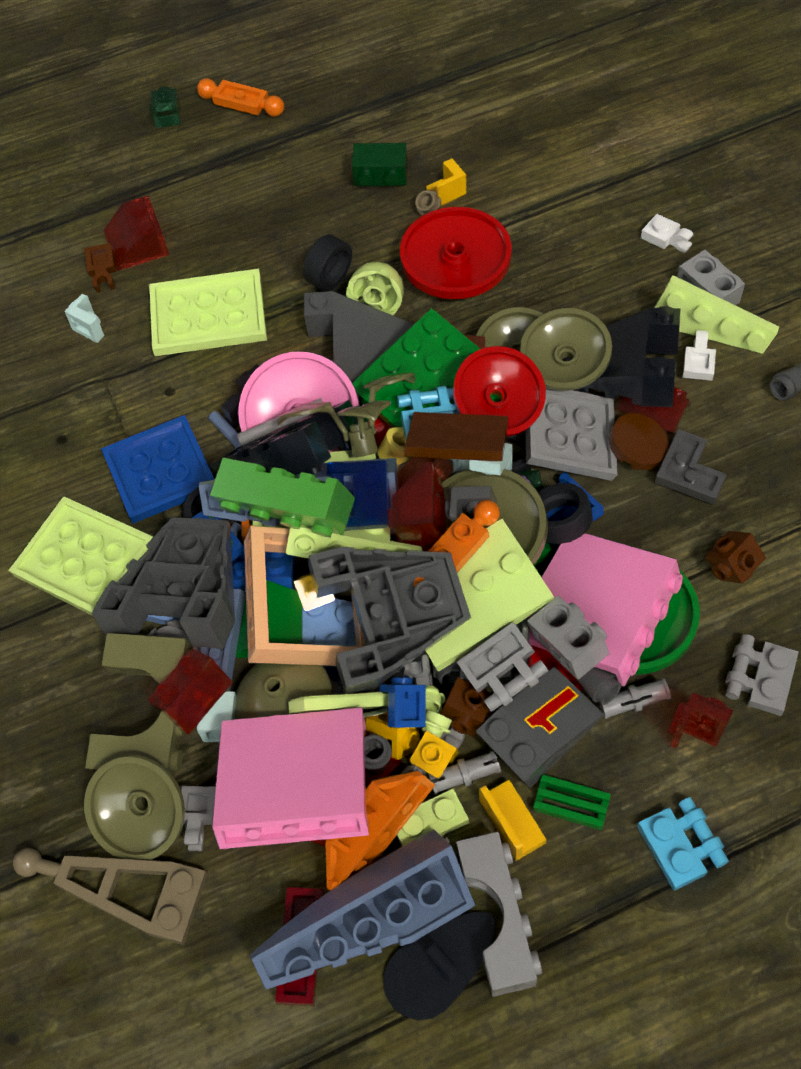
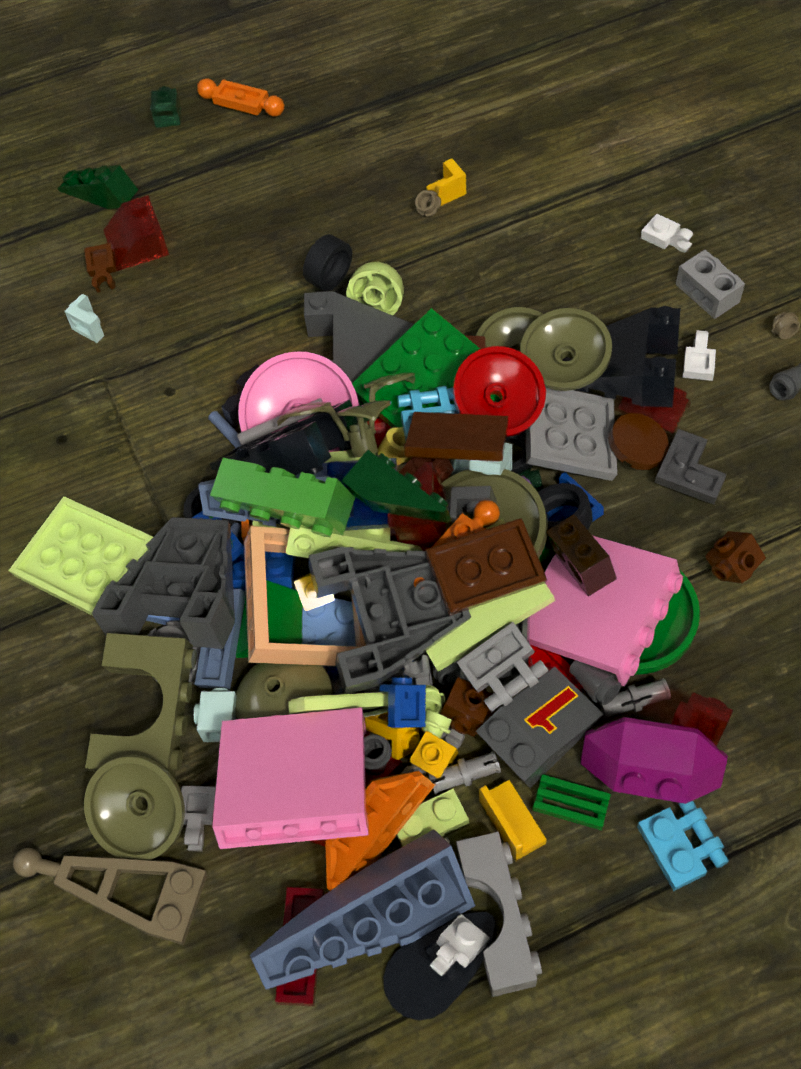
blue plate [101,415,215,524] -> none
clear red bracket [148,649,233,735] -> none
yellowish green plate [149,269,267,356] -> none
dark green brick [352,143,408,186] -> none
red dish [400,207,512,299] -> none
light grey brick [527,595,610,680] -> none
yellowish green wing [654,275,779,354] -> none
light grey plate [725,634,799,716] -> none
none -> dark green slope [57,165,138,209]
none -> dark green slope [341,450,451,523]
none -> reddish brown tile [425,518,547,616]
none -> white plate [430,914,490,976]
none -> dark brown brick [546,514,617,596]
none -> magenta wedge [581,717,728,804]
none -> dark tan plate [771,312,800,339]

